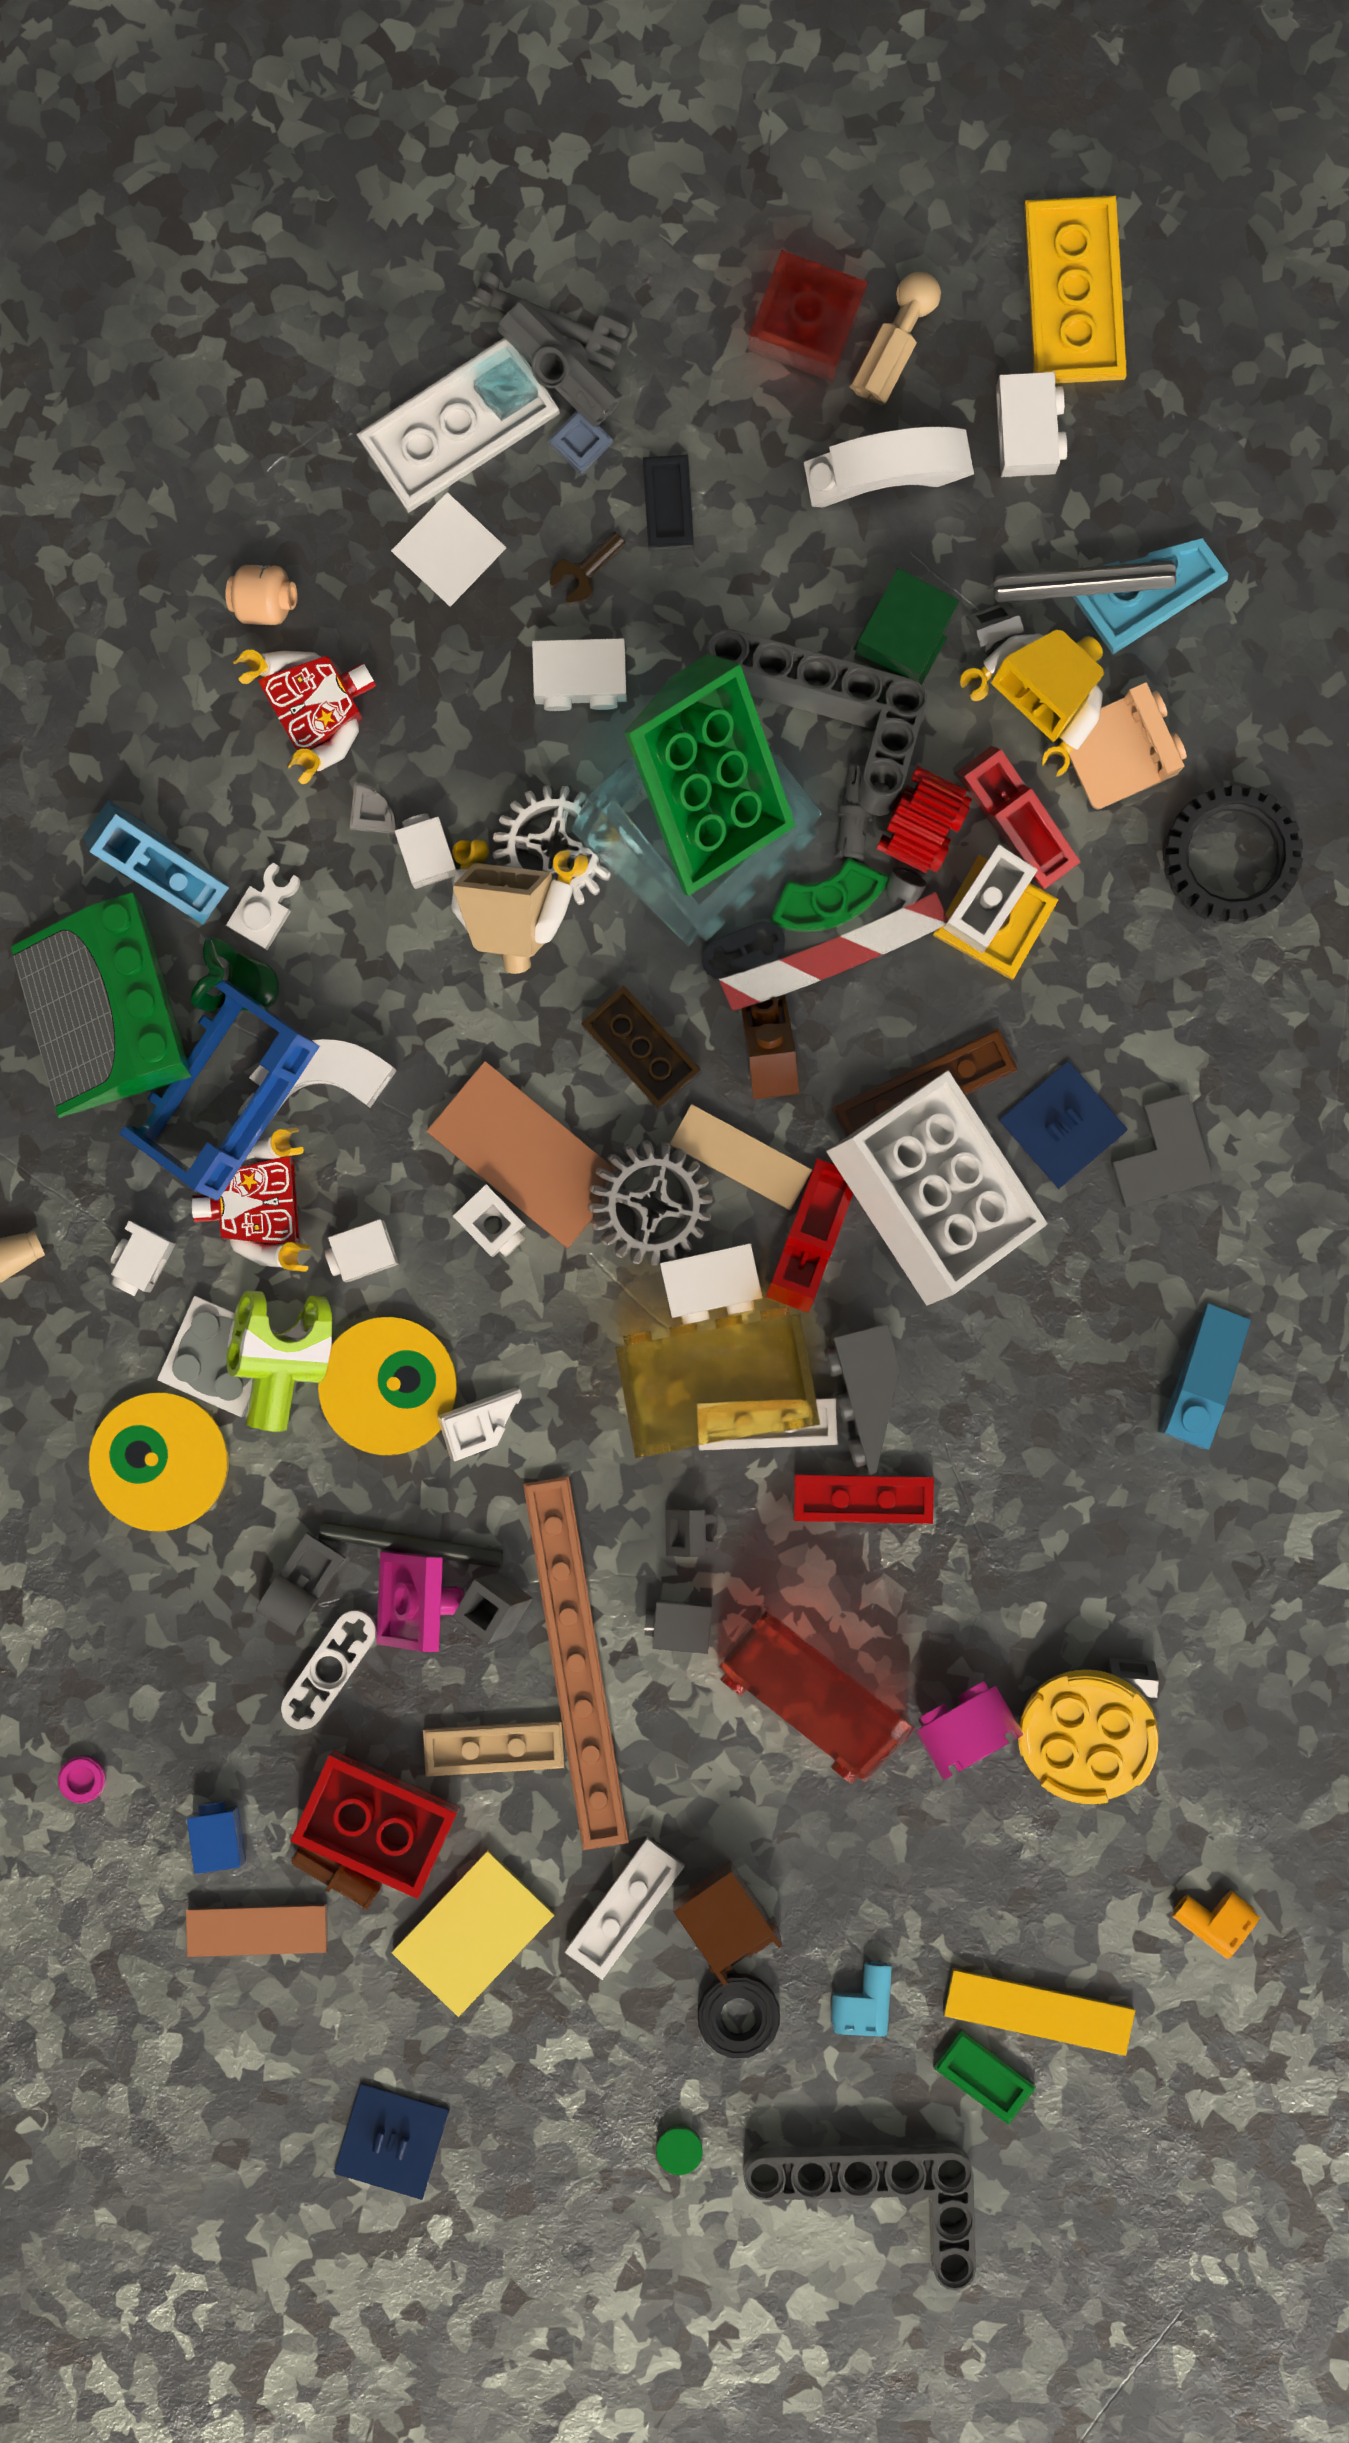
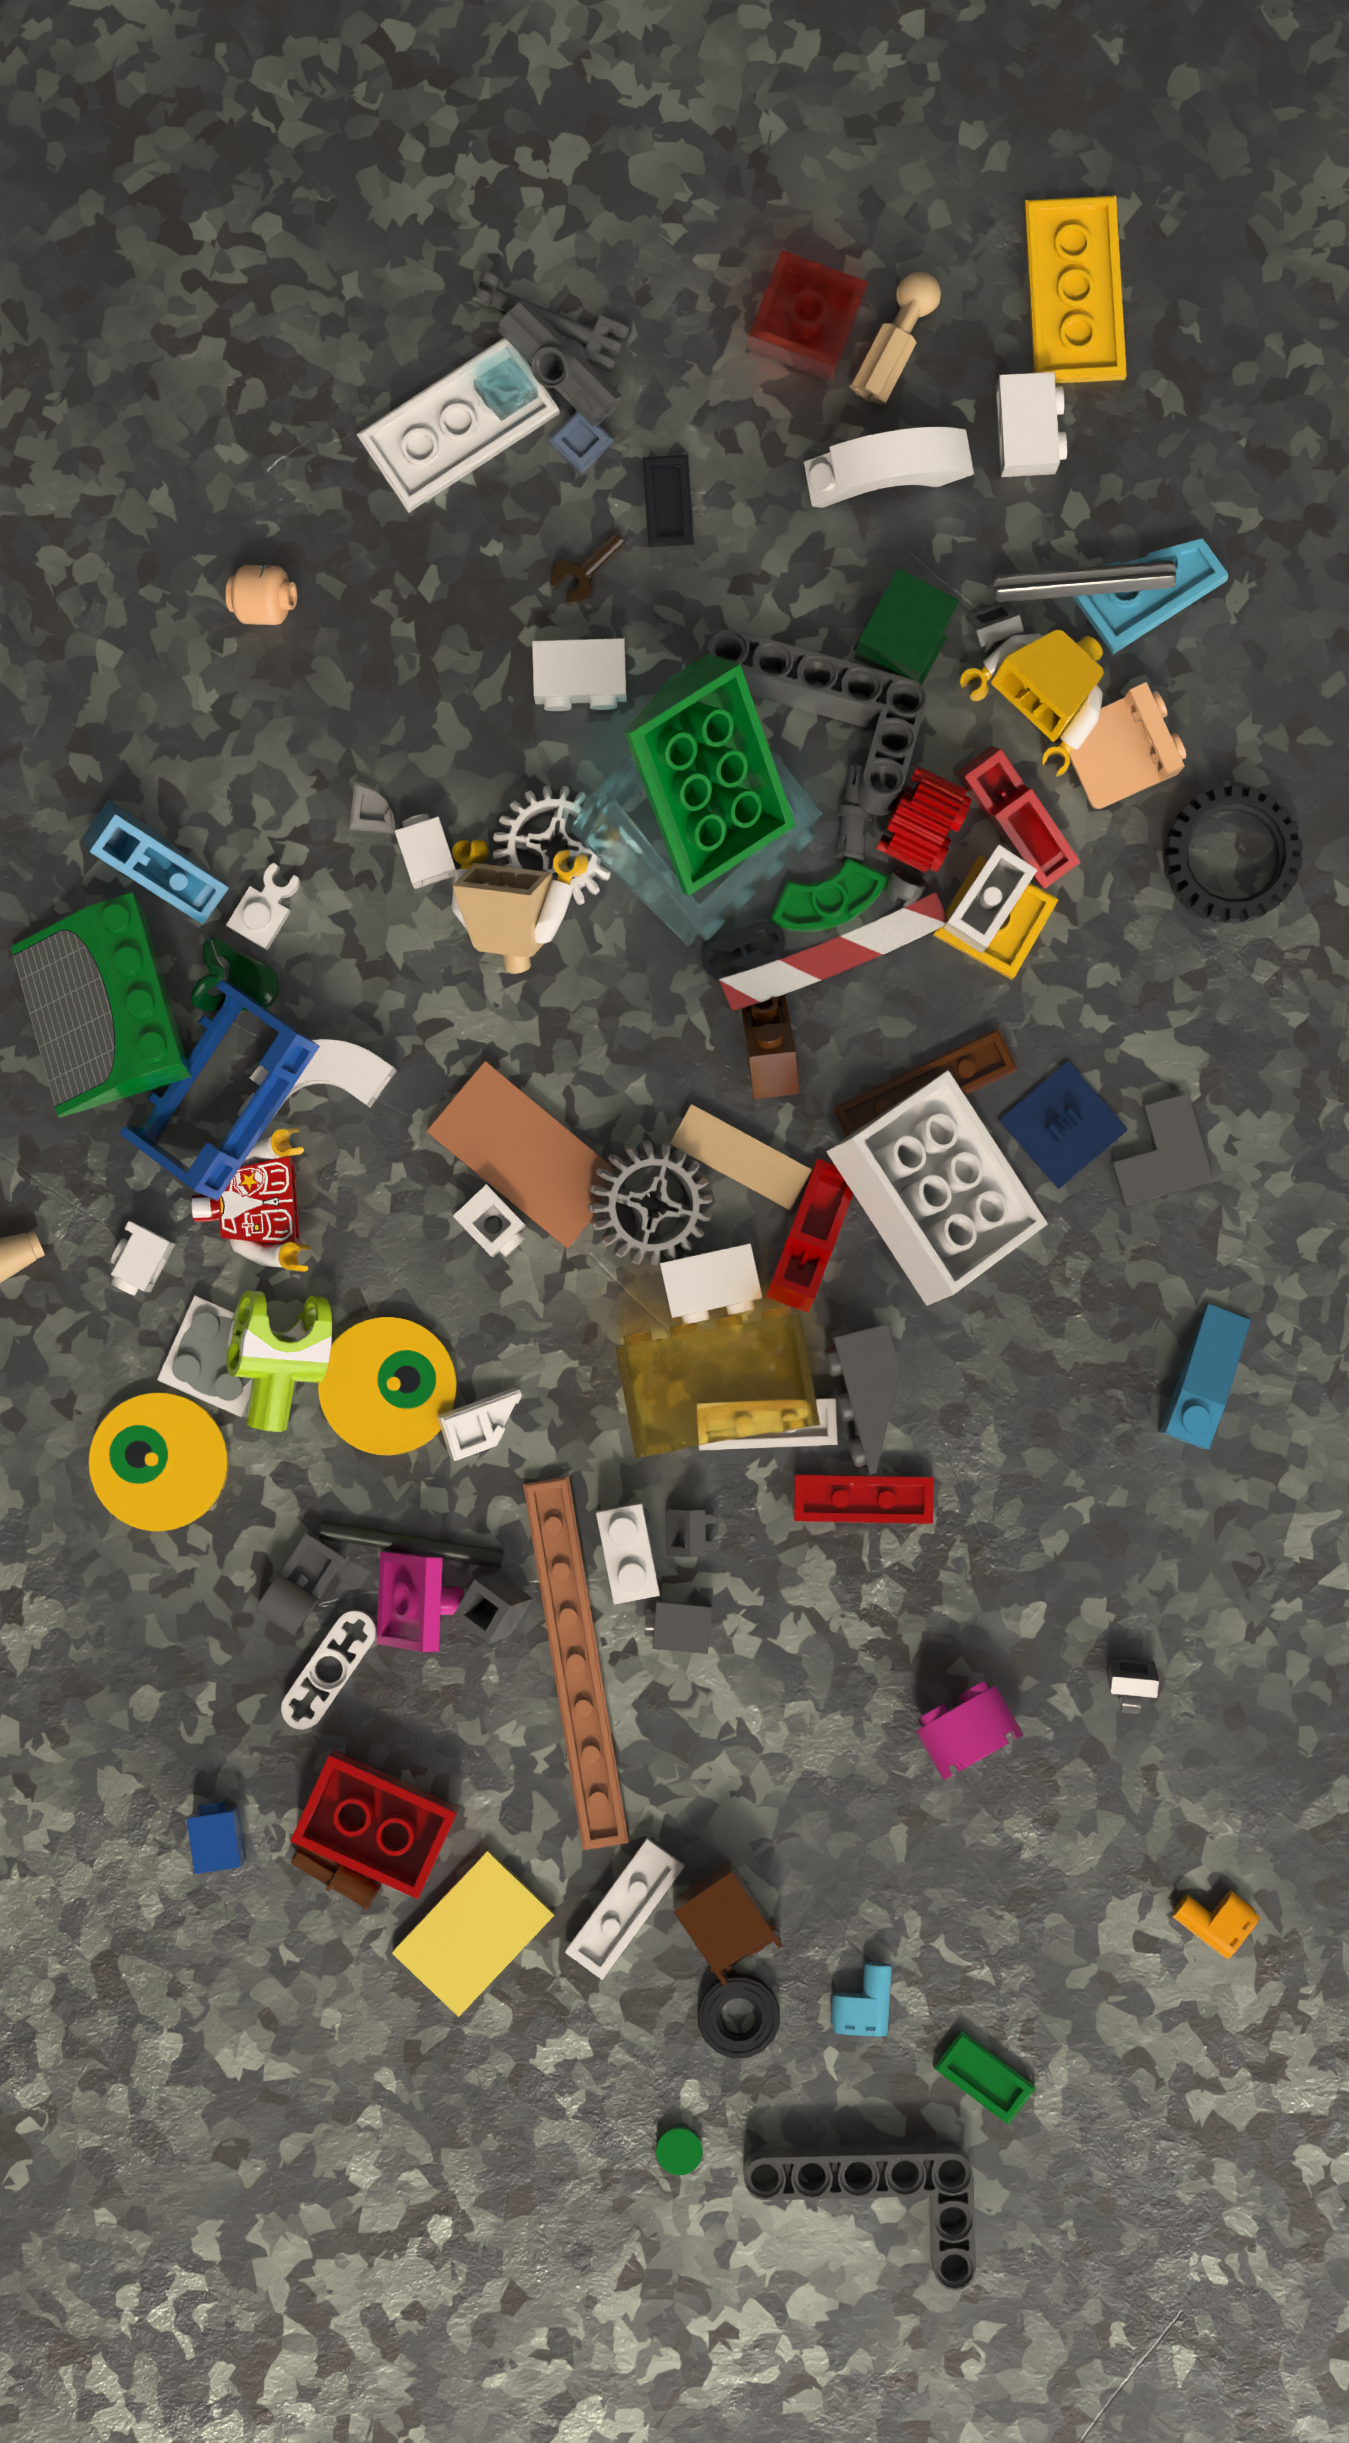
dark pink tile [58,1755,107,1803] -> none
nougat tile [186,1904,328,1957] -> none
torso [233,650,376,784] -> none
white brick [324,1219,399,1282] -> none
dark blue piece [334,2083,450,2200] -> none
white sticker [391,492,506,607] -> none
tan tile [423,1720,565,1777] -> none
dark brown piece [581,985,701,1111] -> none
clear red windscreen [717,1603,915,1784] -> none
yellow tile [943,1968,1135,2056] -> none
yellow tile [1018,1670,1159,1804] -> none
none -> white brick [596,1502,660,1605]

